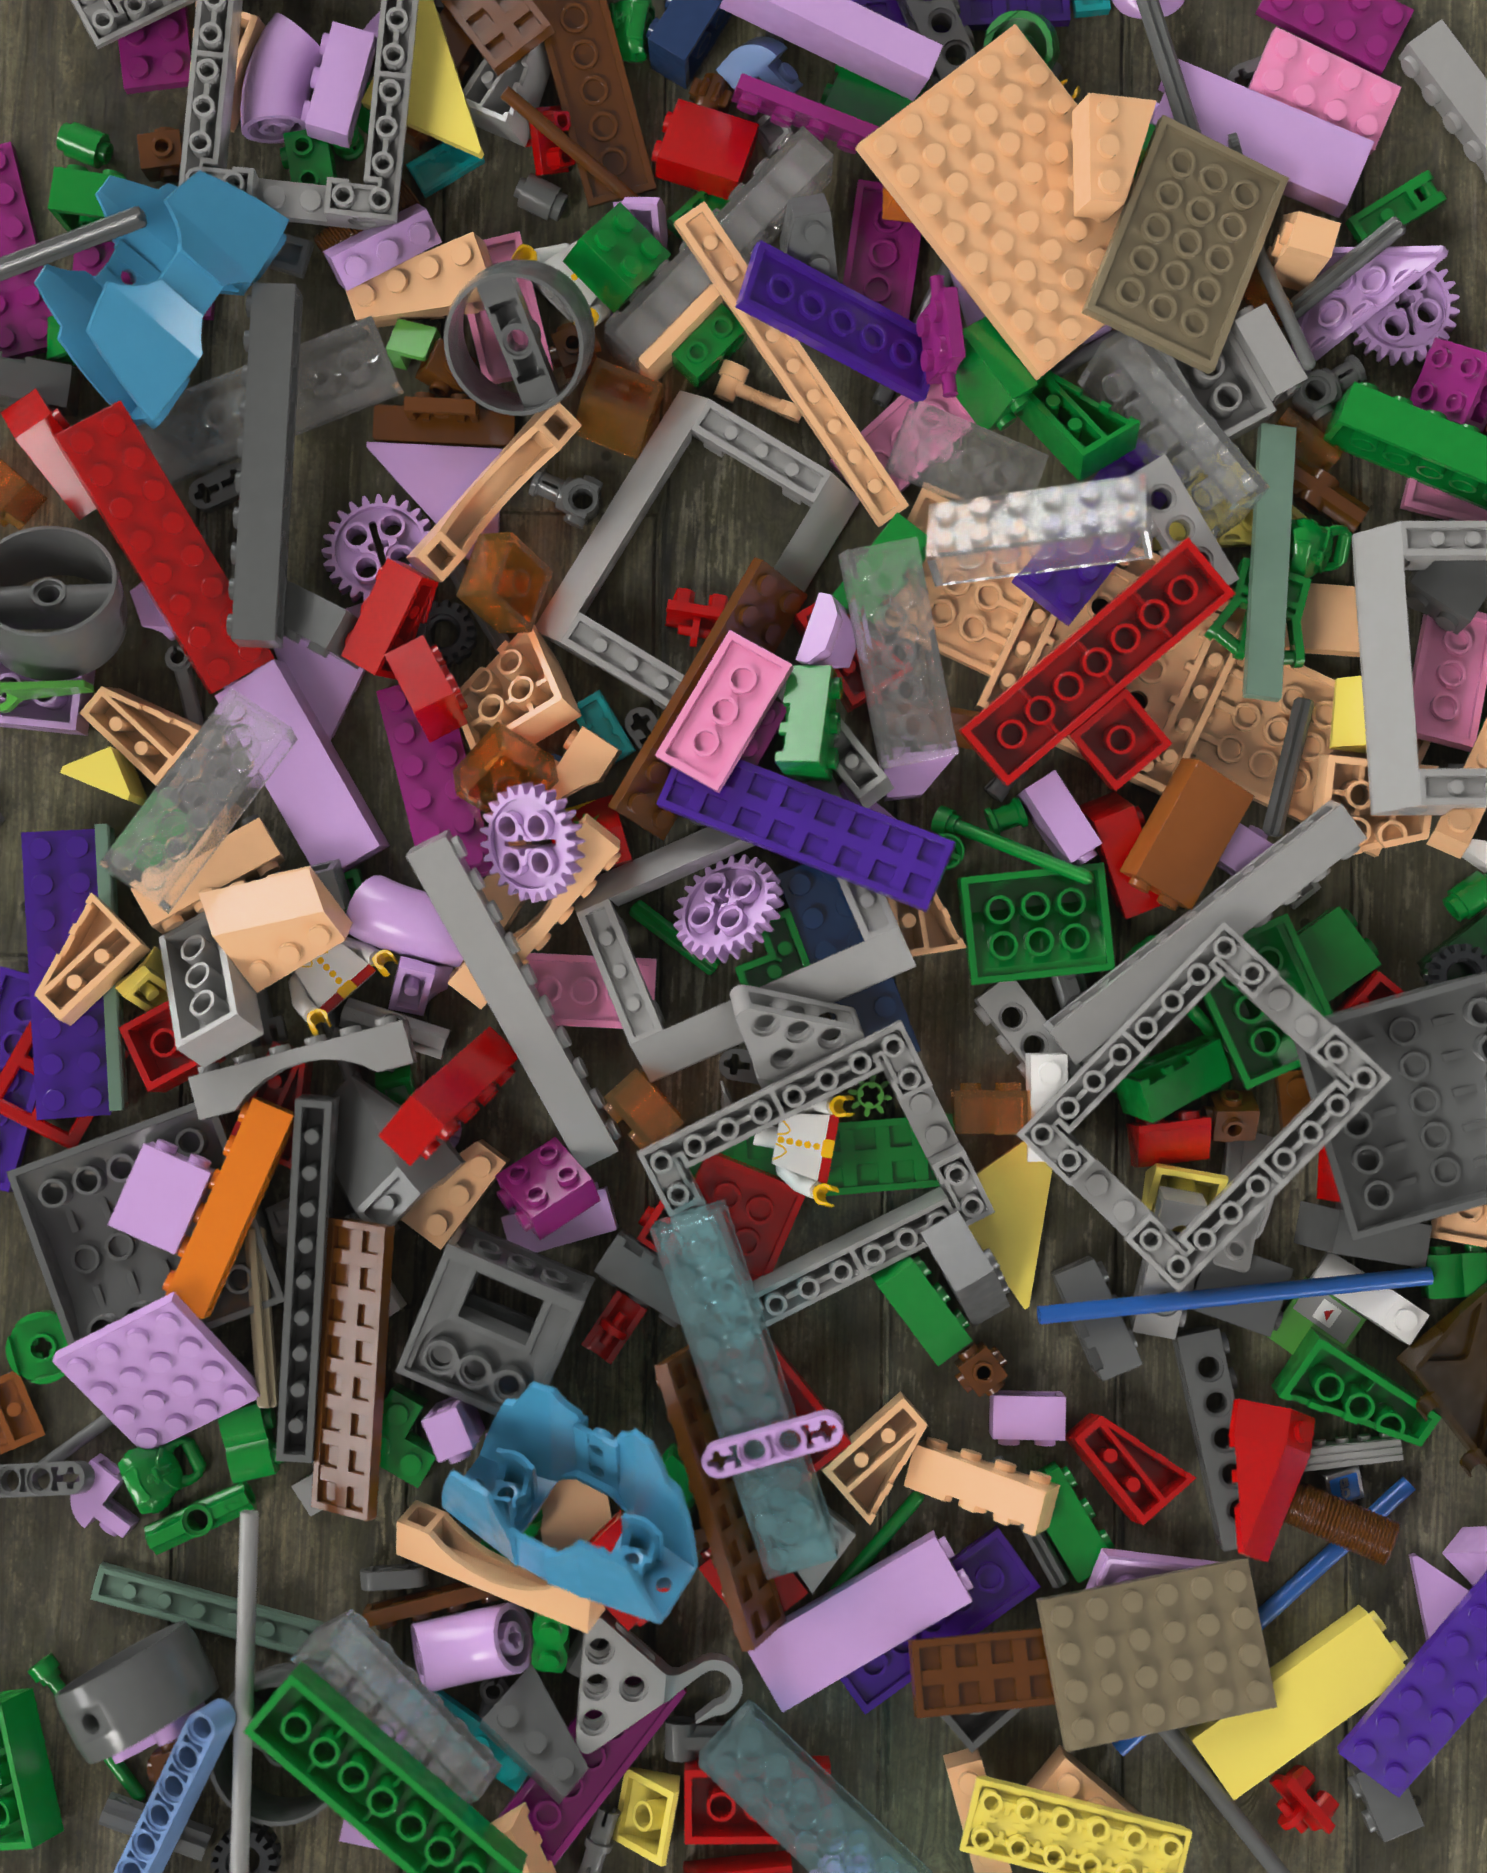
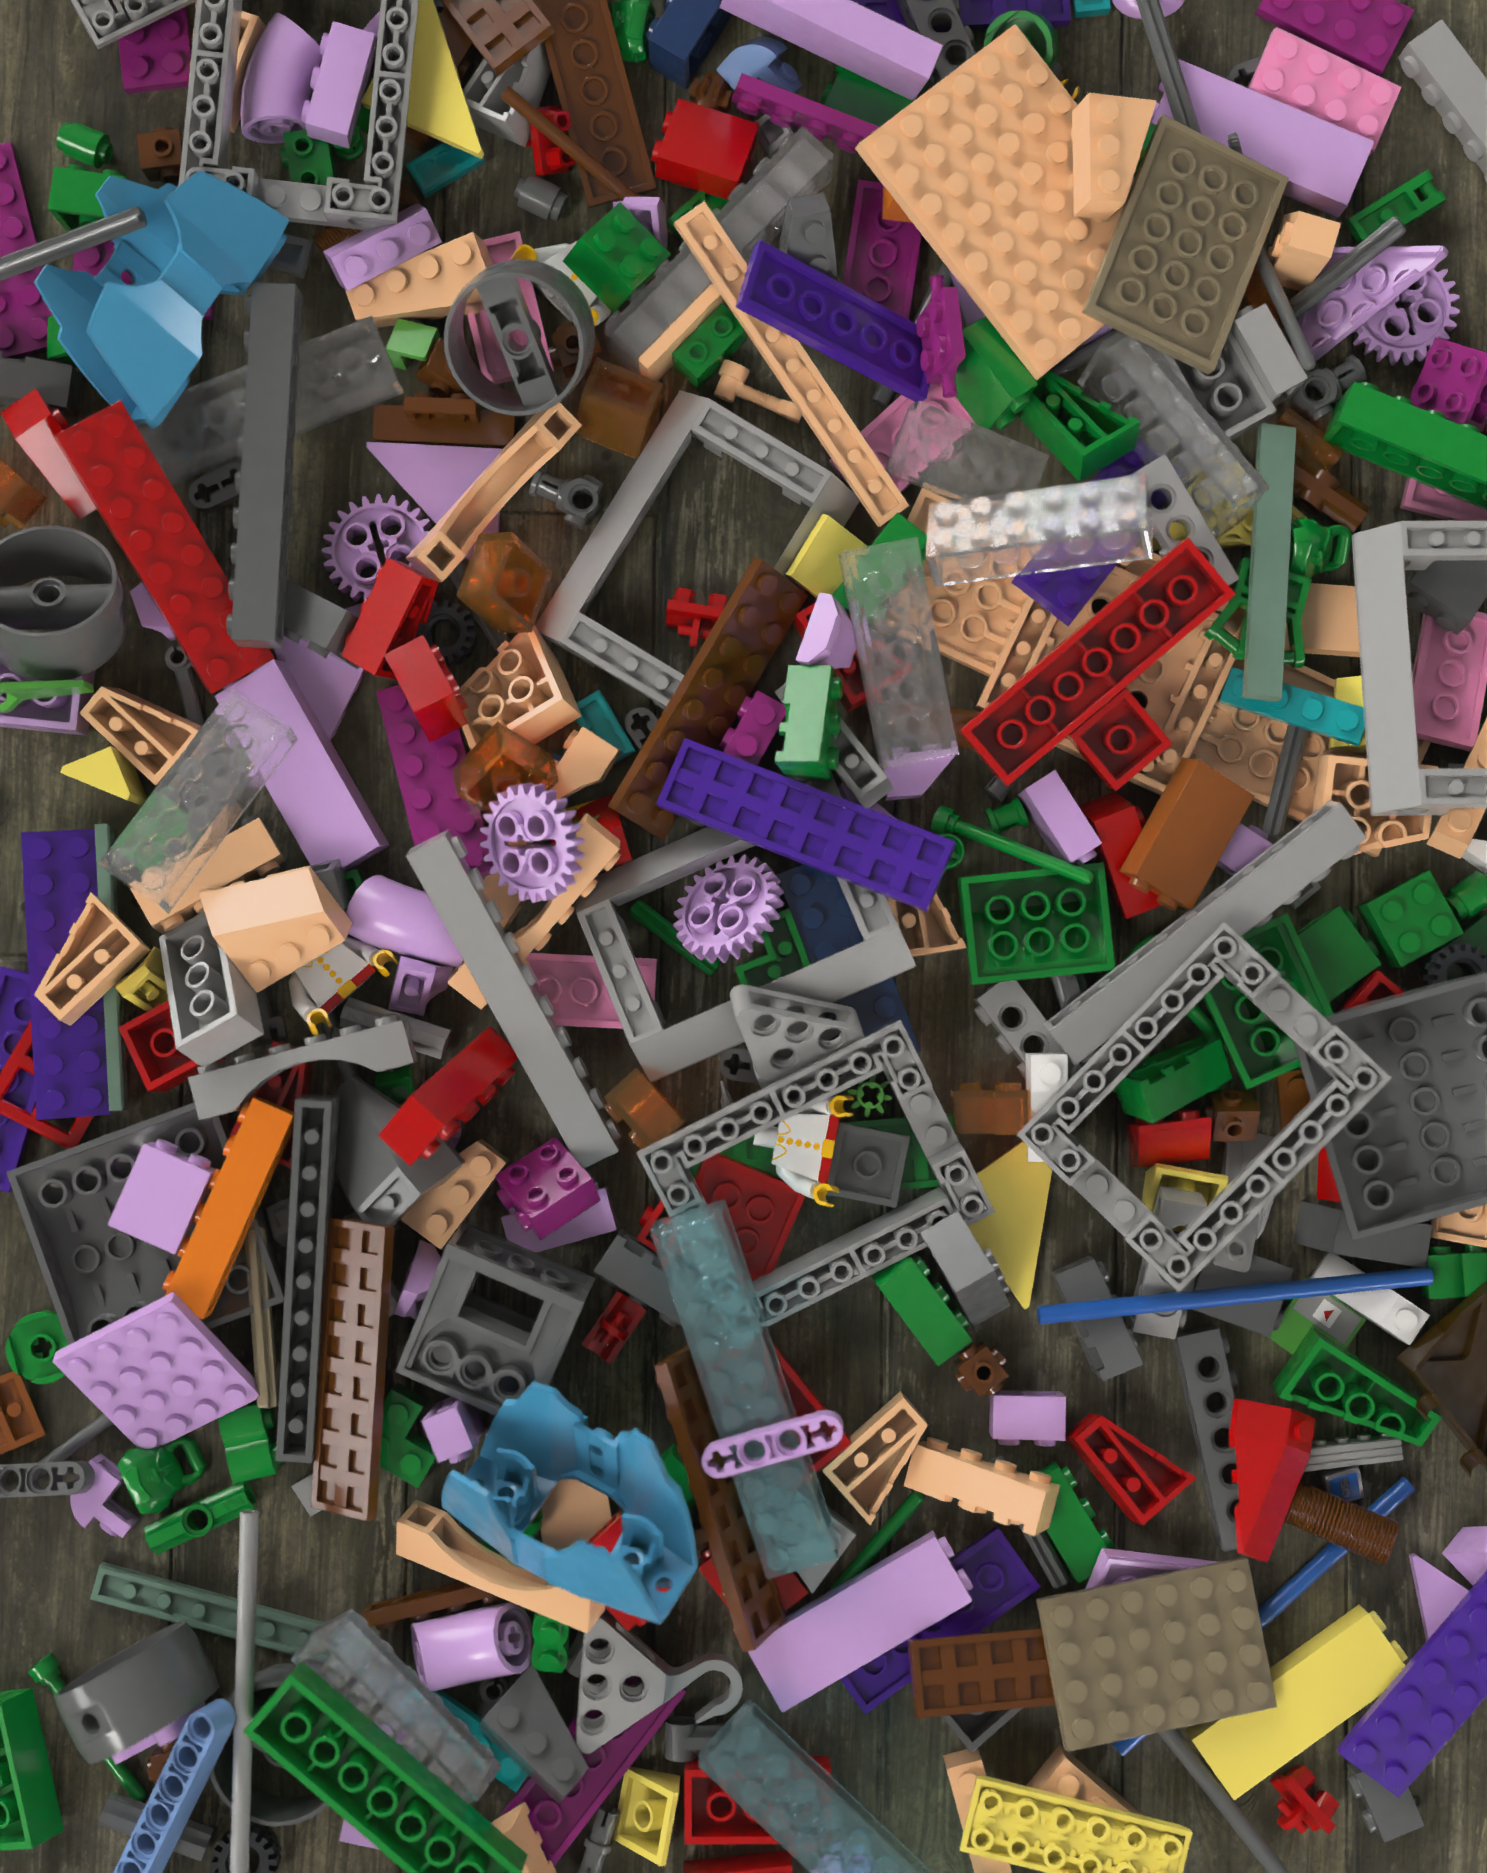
dark grey beam [360,1563,429,1591] -> none
bright pink plate [655,630,794,793] -> none
none -> lavender slope [393,1240,441,1320]
none -> light yellow tile [785,514,869,598]
none -> dark grey plate [827,1122,910,1208]
none -> teal plate [1220,667,1365,747]
none -> green brick [1355,870,1464,969]

